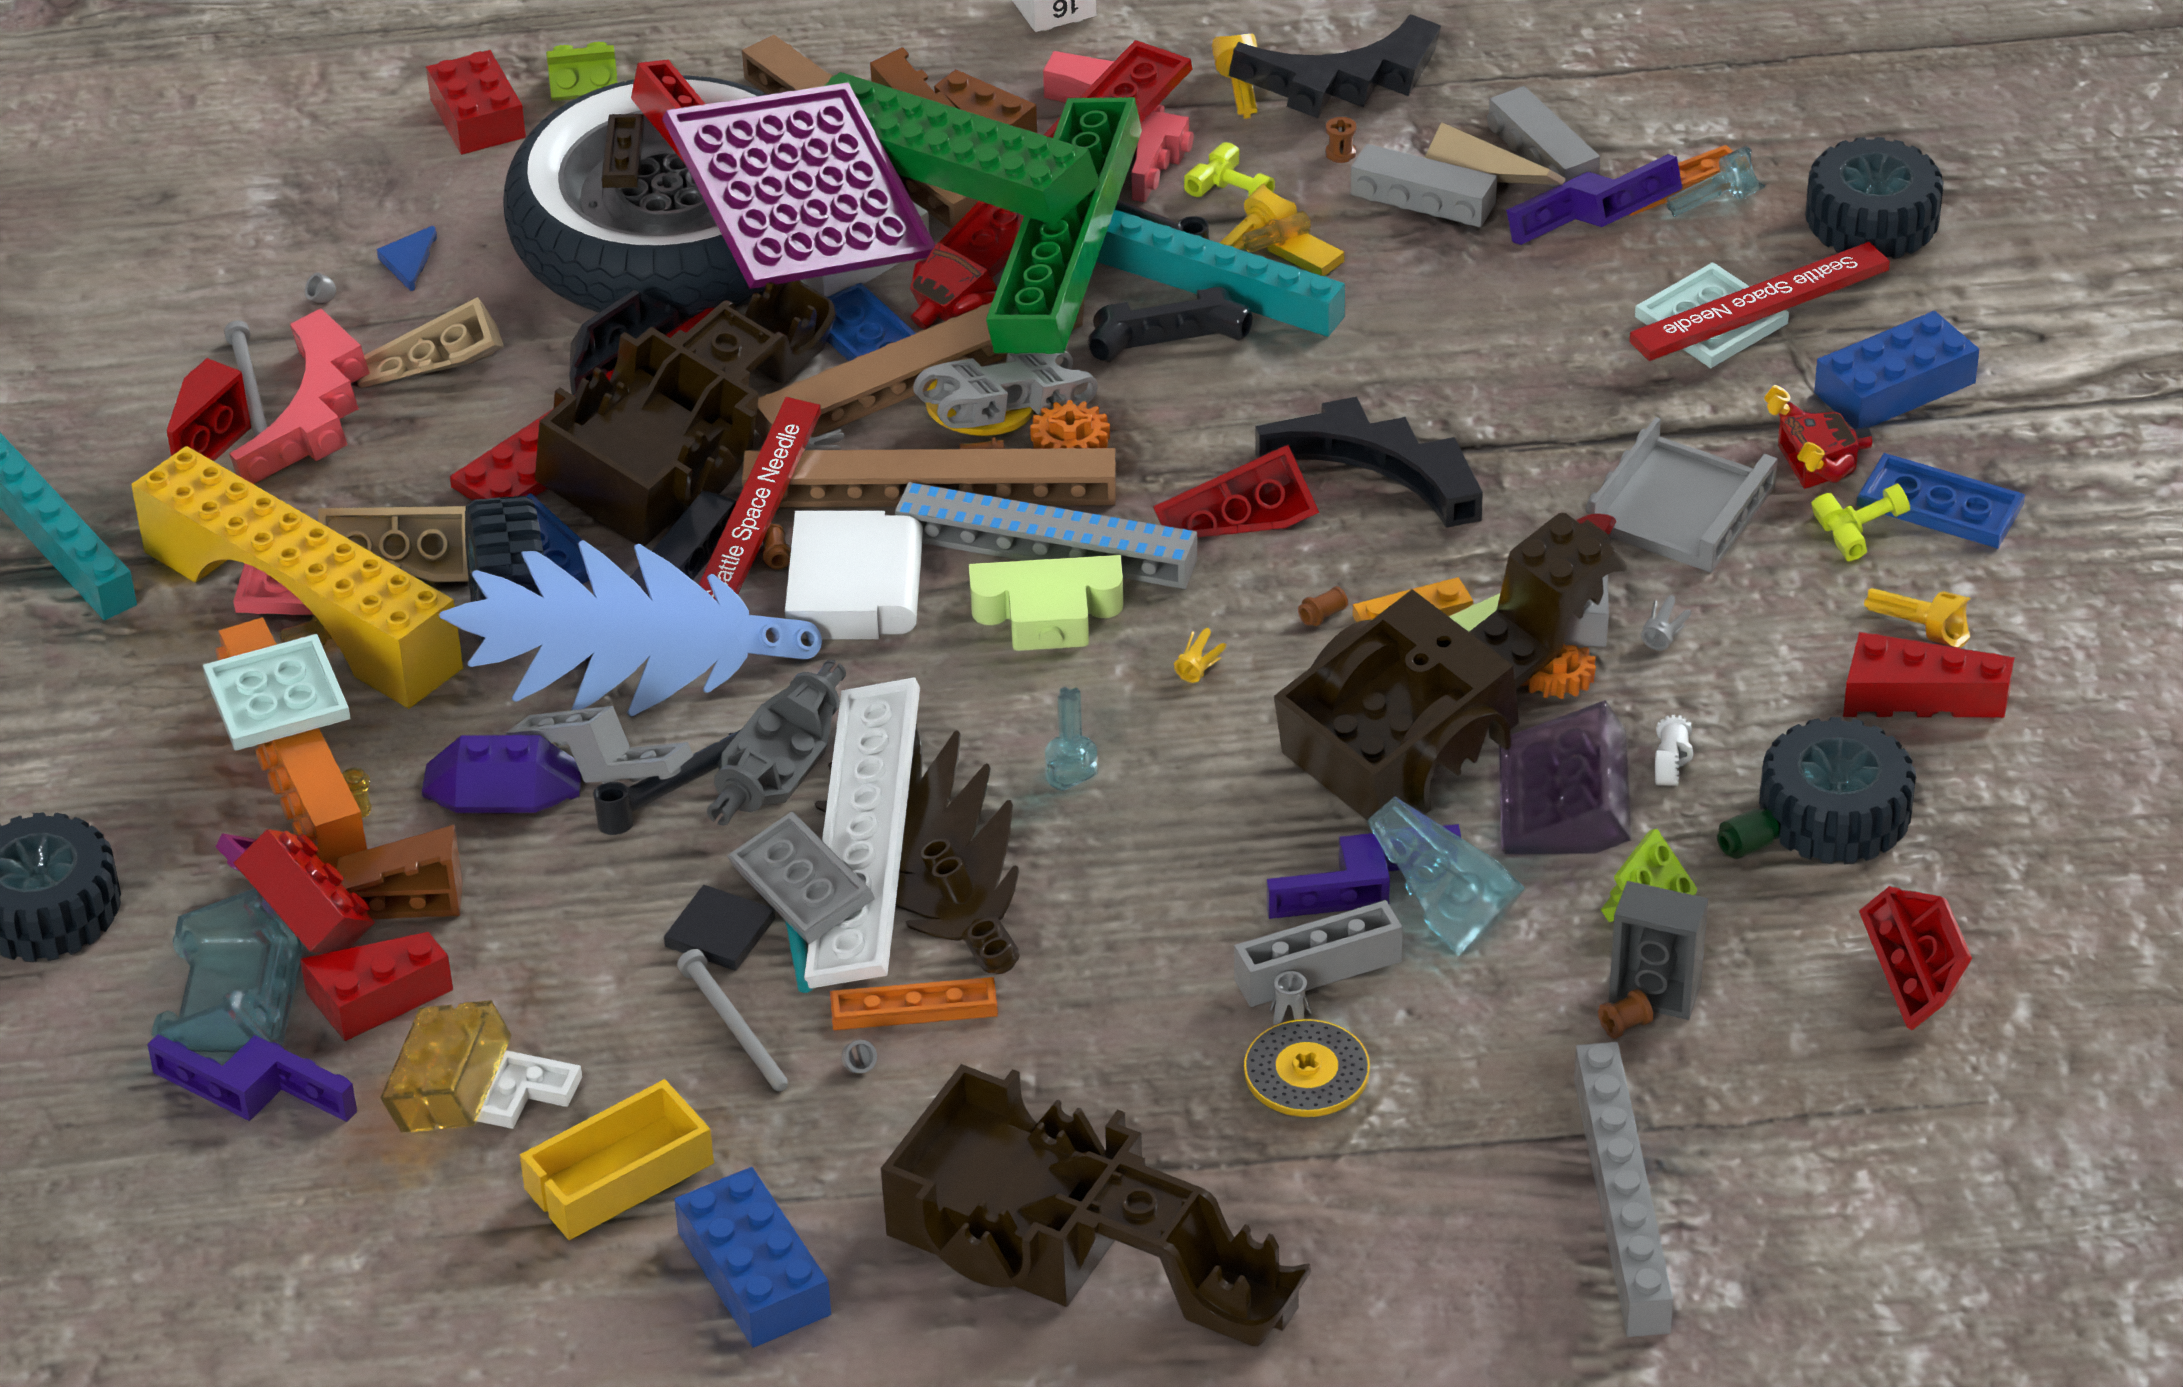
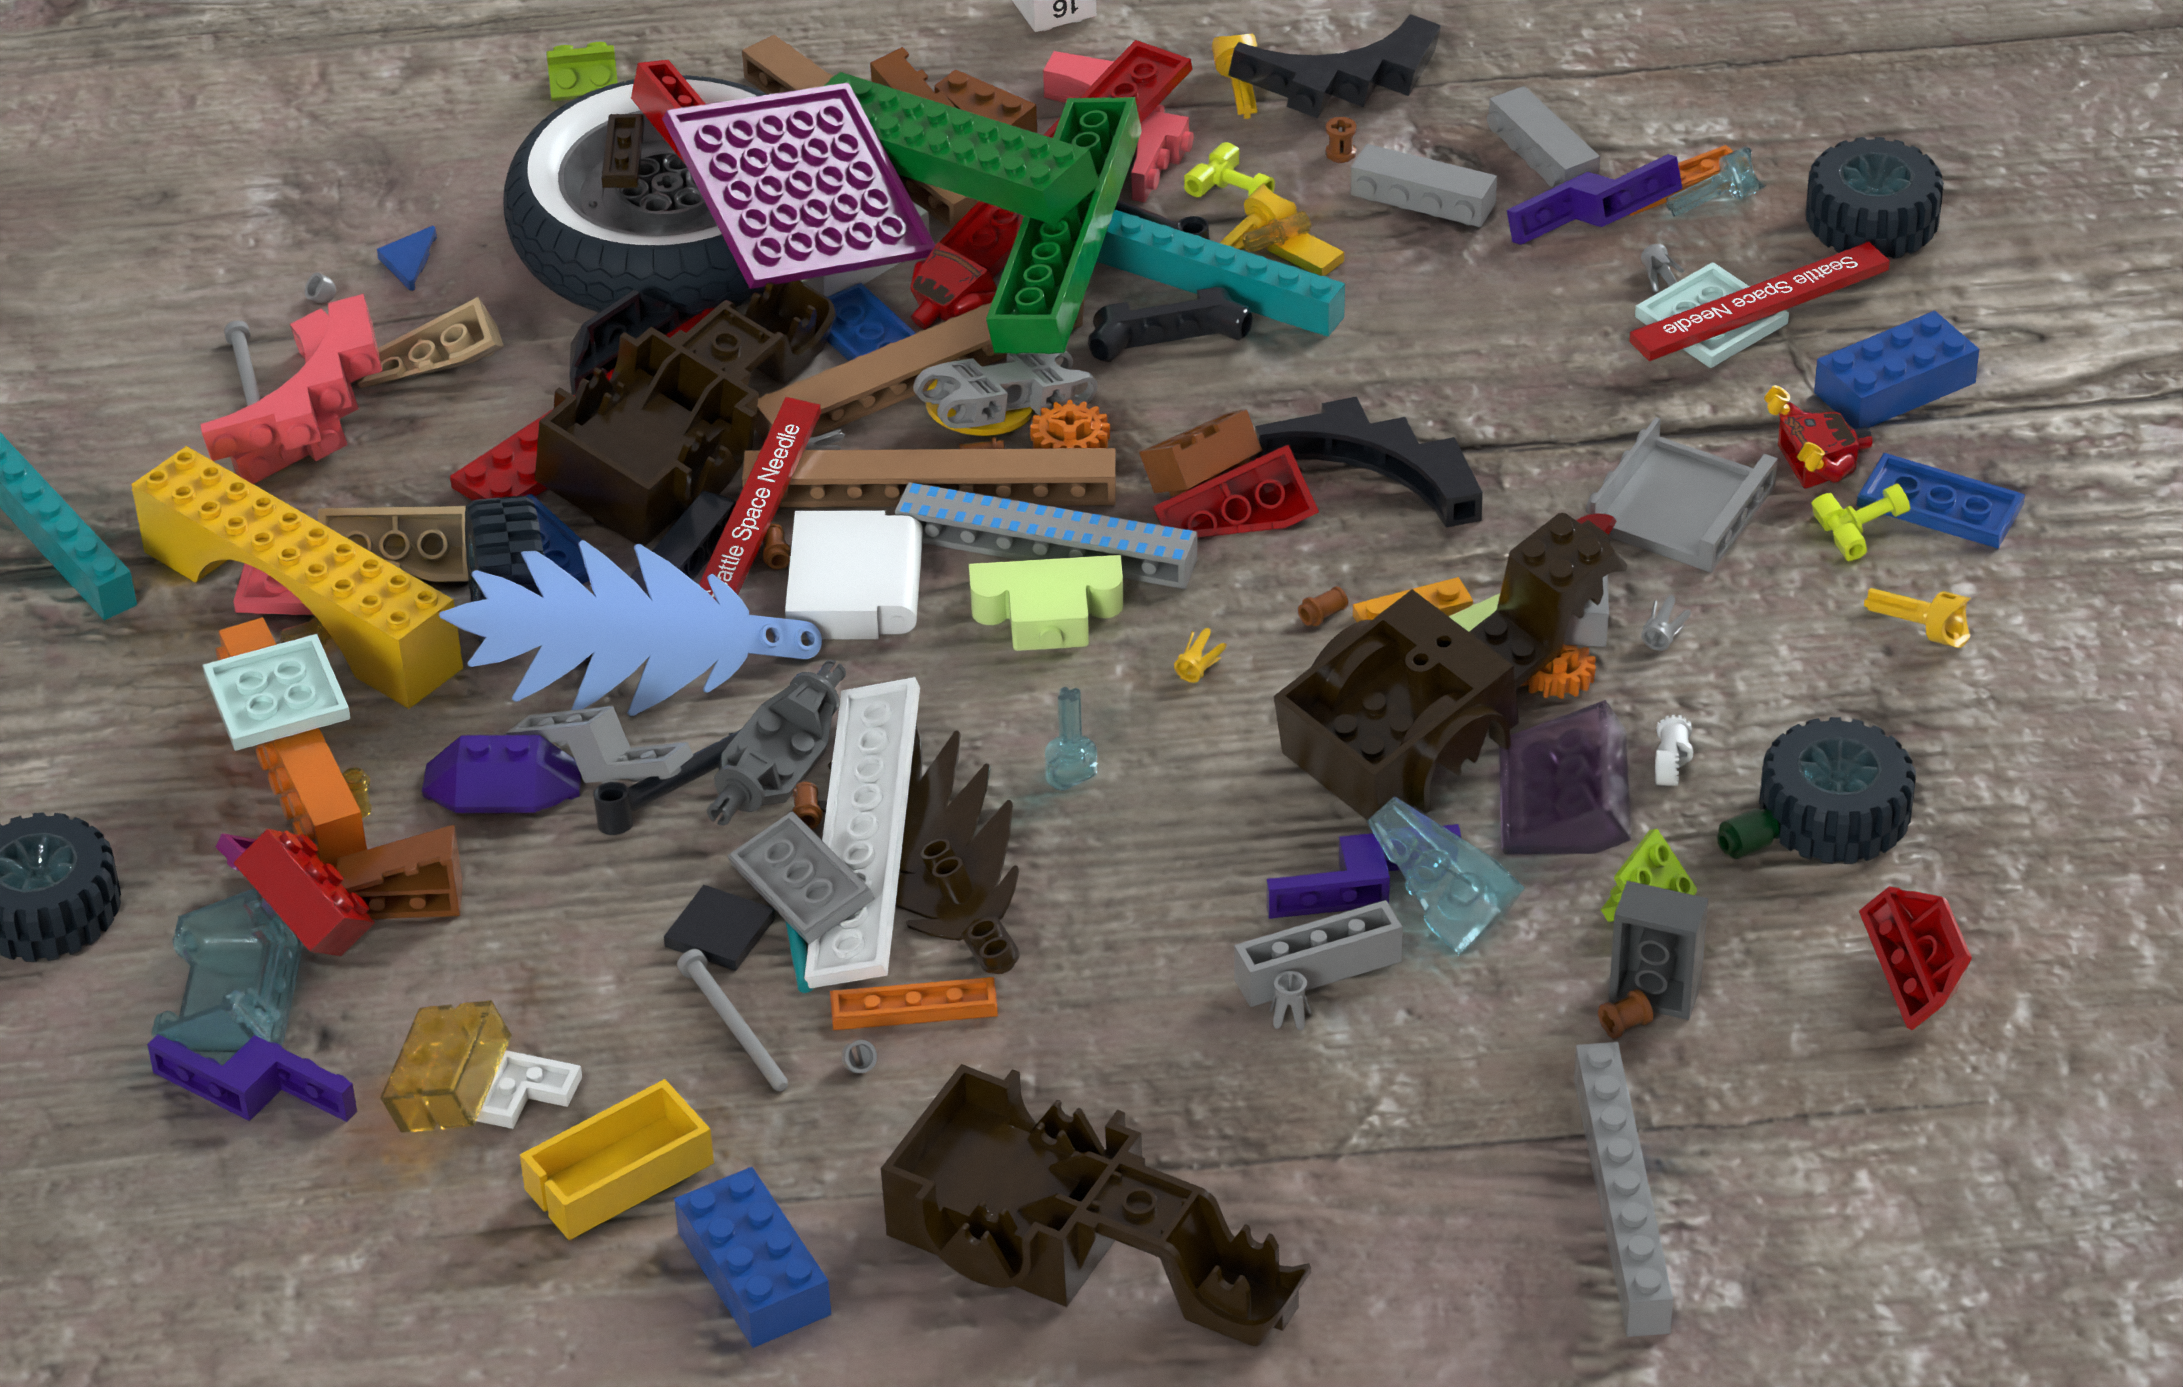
red slope [166,358,251,461] -> none
red wedge [300,932,453,1042] -> none
red brick [426,50,526,155] -> none
piece [1244,1019,1370,1117] -> none
tan wedge [1424,122,1566,185] -> none
red wedge [1843,632,2015,718] -> none
none -> coral arch [200,294,383,461]
none -> dark orange pin [791,781,822,830]
none -> dark orange wedge [1139,409,1262,497]
none -> light grey piece [1641,244,1684,293]

